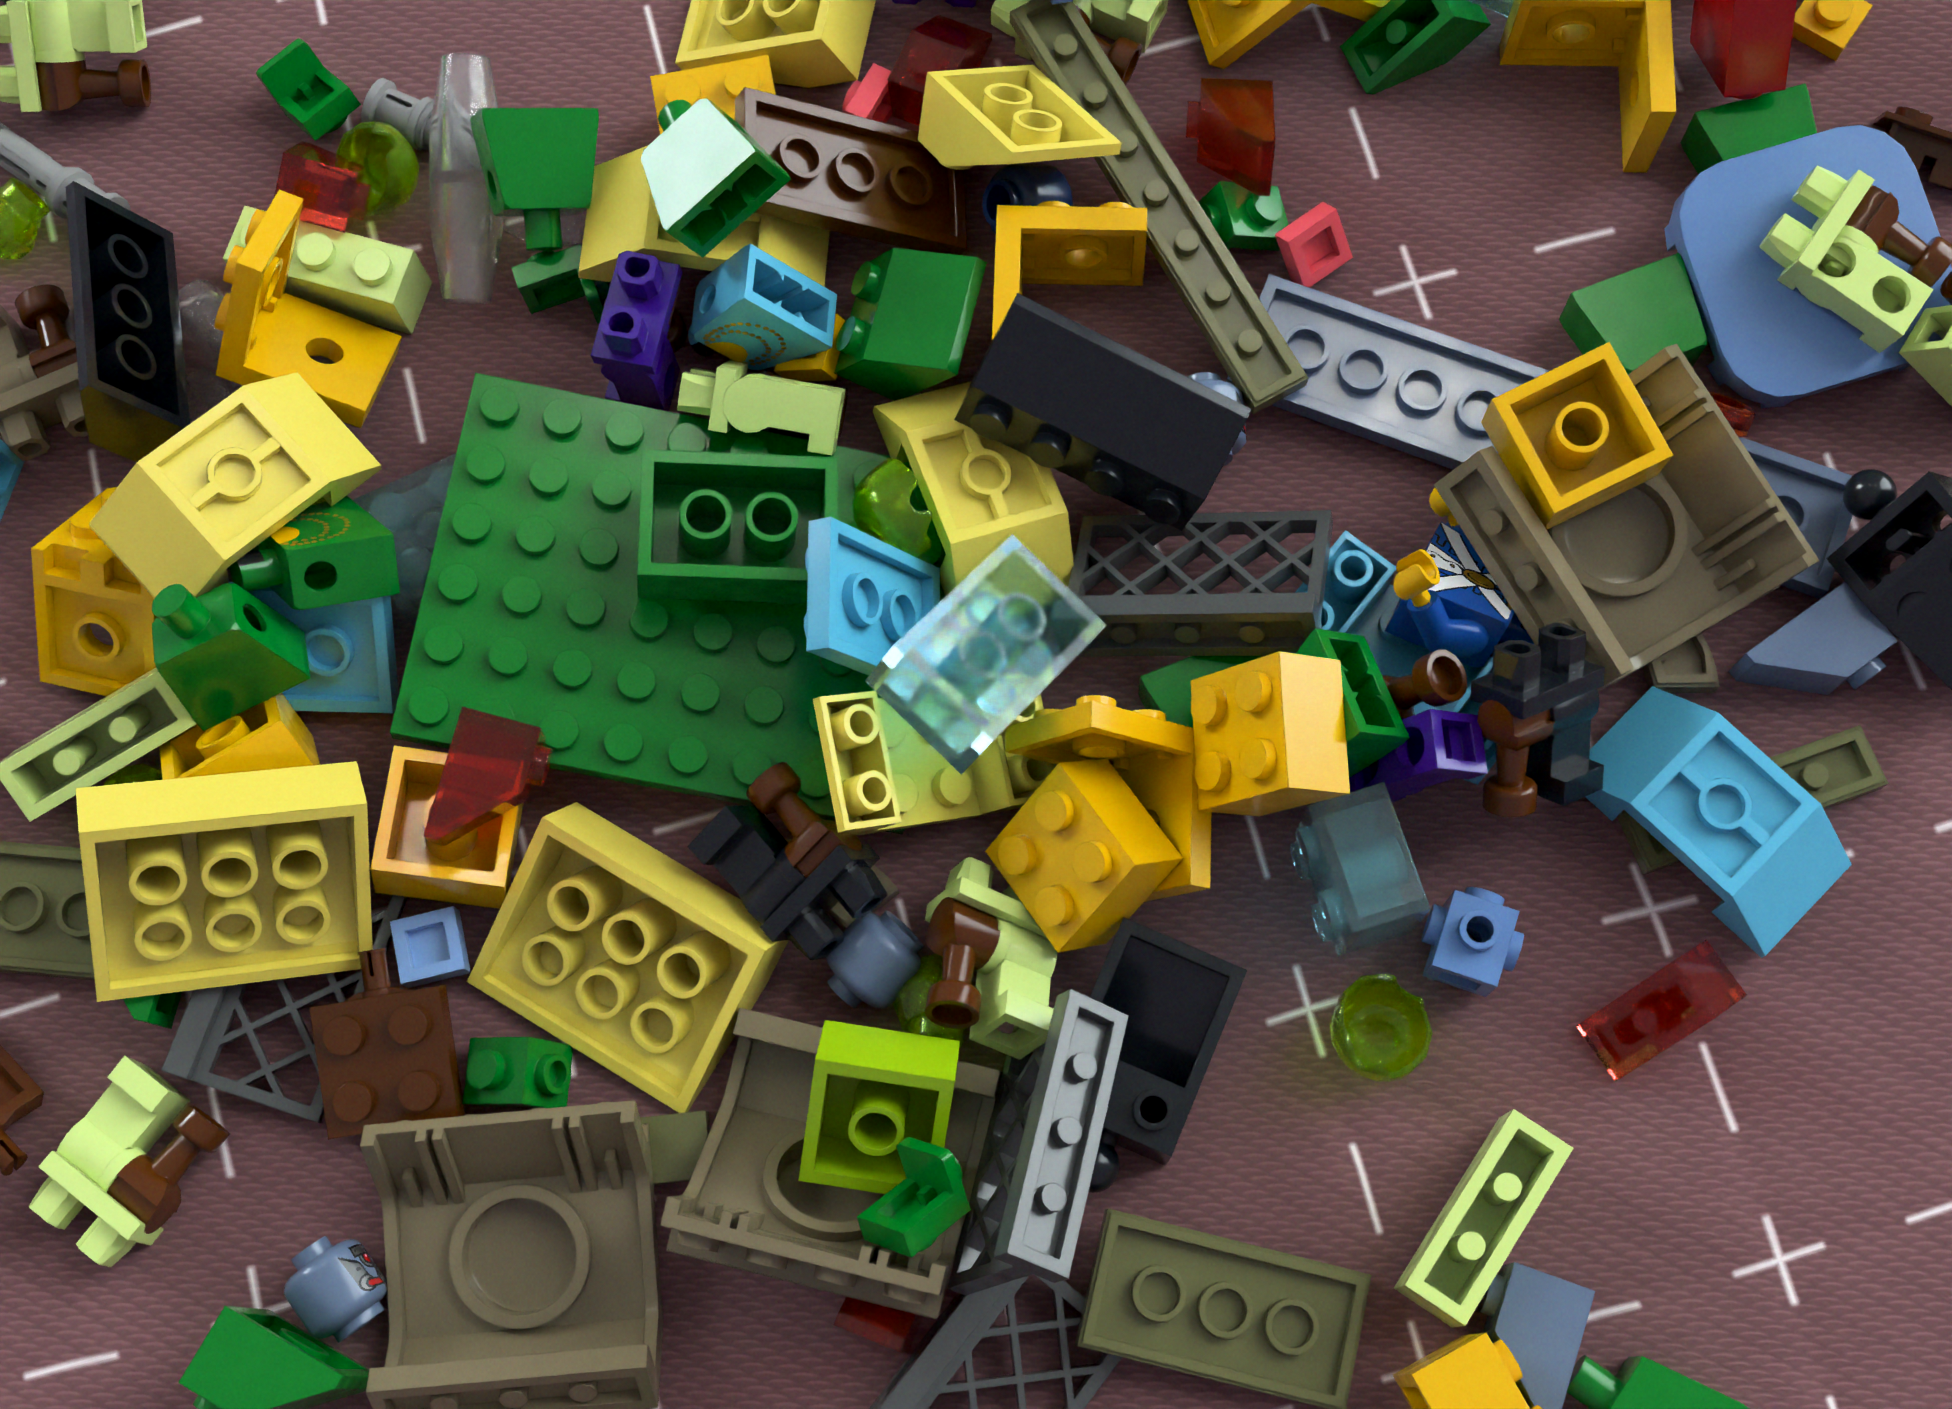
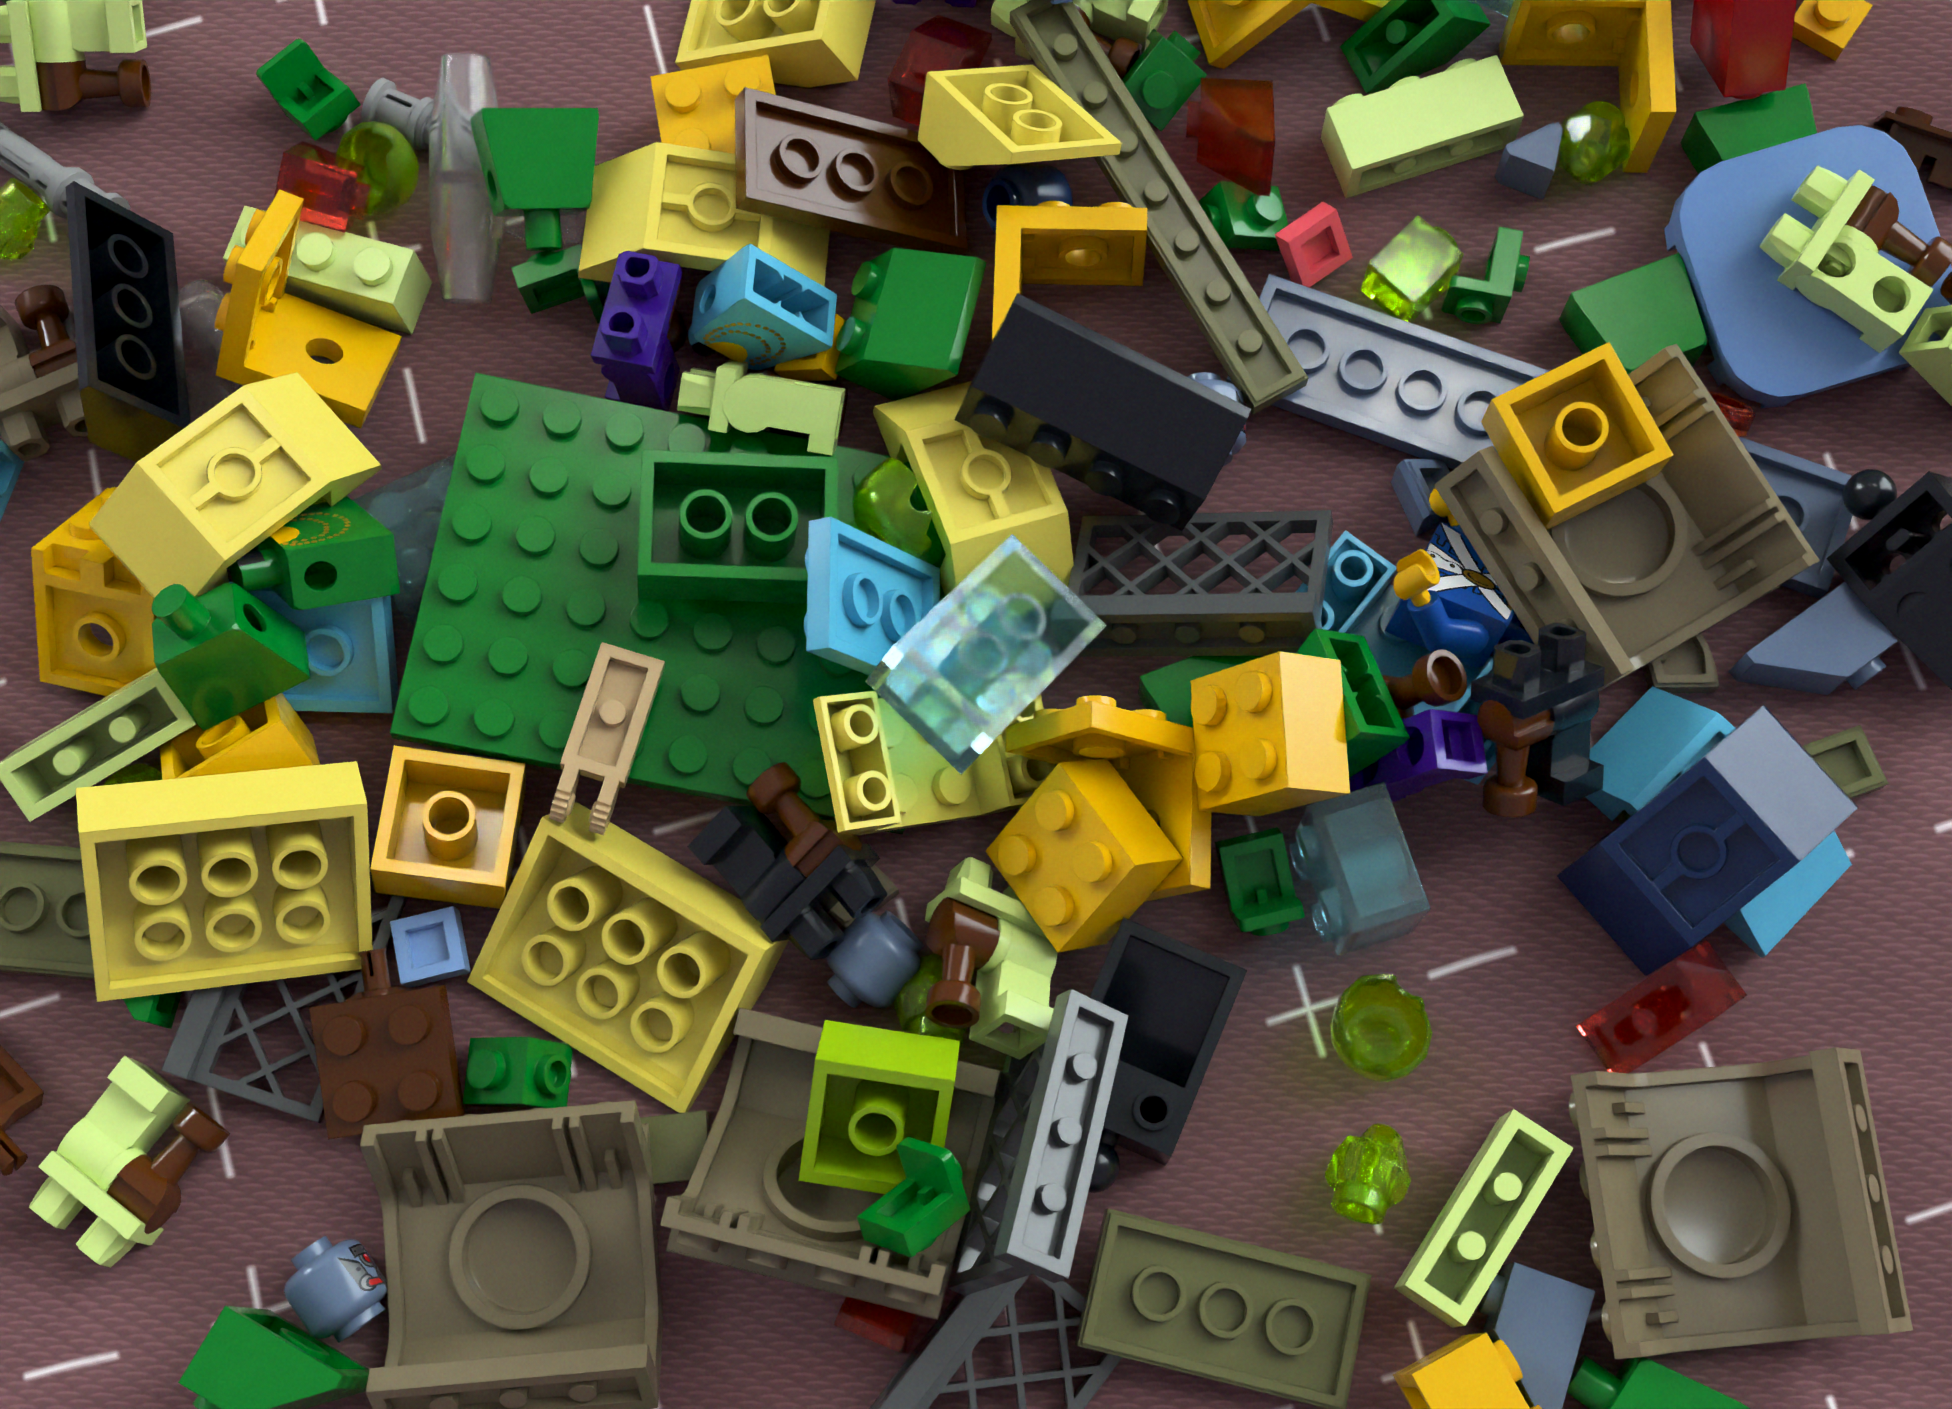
clear red slope [423,707,553,846] -> none
torso [641,98,791,258] -> none
coral plate [842,63,898,123] -> none
medium blue brick [1421,887,1524,997] -> none
none -> tan hinge [549,642,665,835]
none -> green bracket [1122,29,1208,131]
none -> green bracket [1214,827,1305,936]
none -> yellowish green brick [1321,55,1524,199]
none -> clear neon green rock [1325,1123,1411,1225]
none -> clear neon green brick [1361,215,1464,323]
none -> sand blue slope [1391,458,1450,536]
none -> green bracket [1441,226,1530,324]
none -> sand blue slope [1495,122,1563,200]
none -> dark blue slope [1557,705,1858,976]
none -> clear neon green rock [1558,101,1630,186]
none -> dark tan panel [1569,1047,1913,1359]

